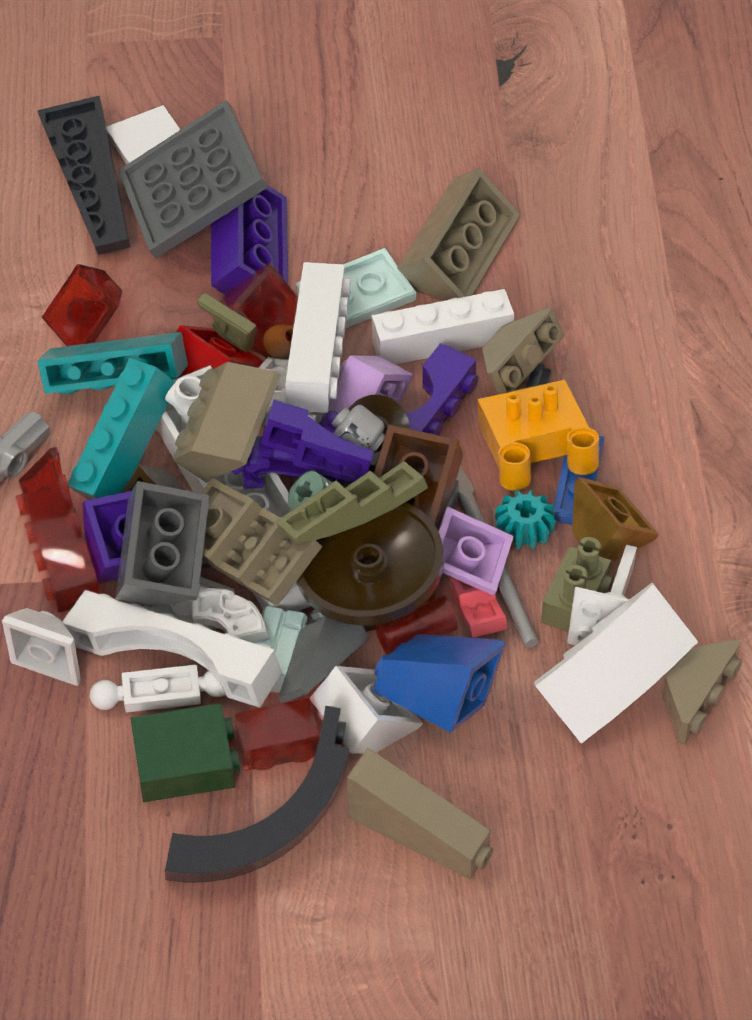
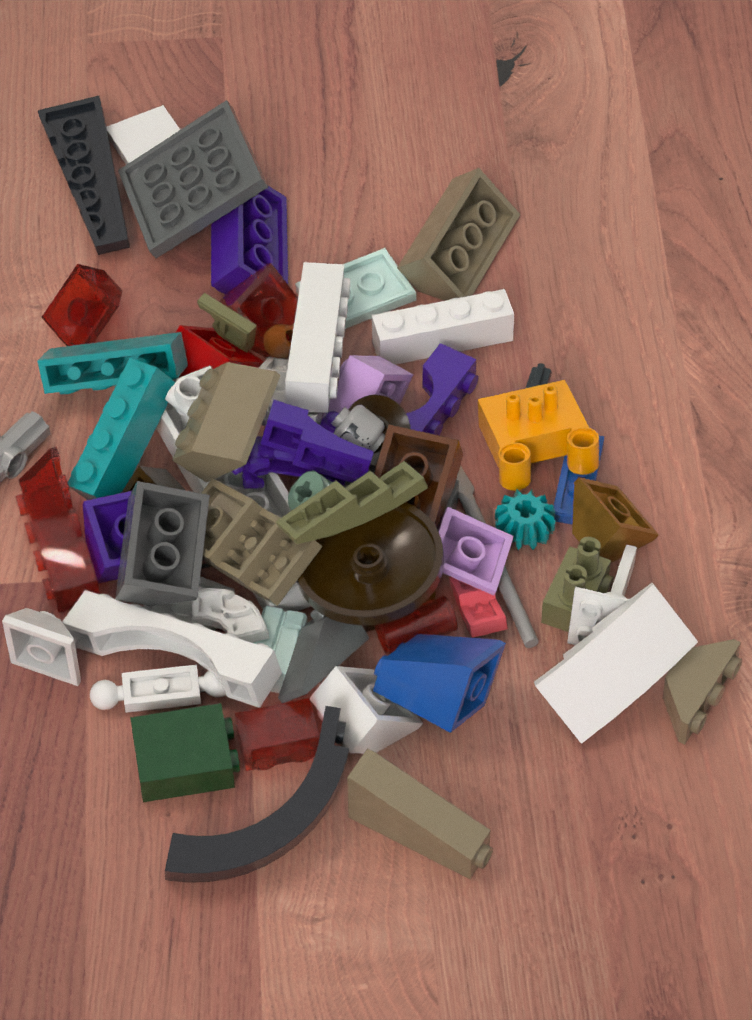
dark tan slope [482,308,565,395] -> none

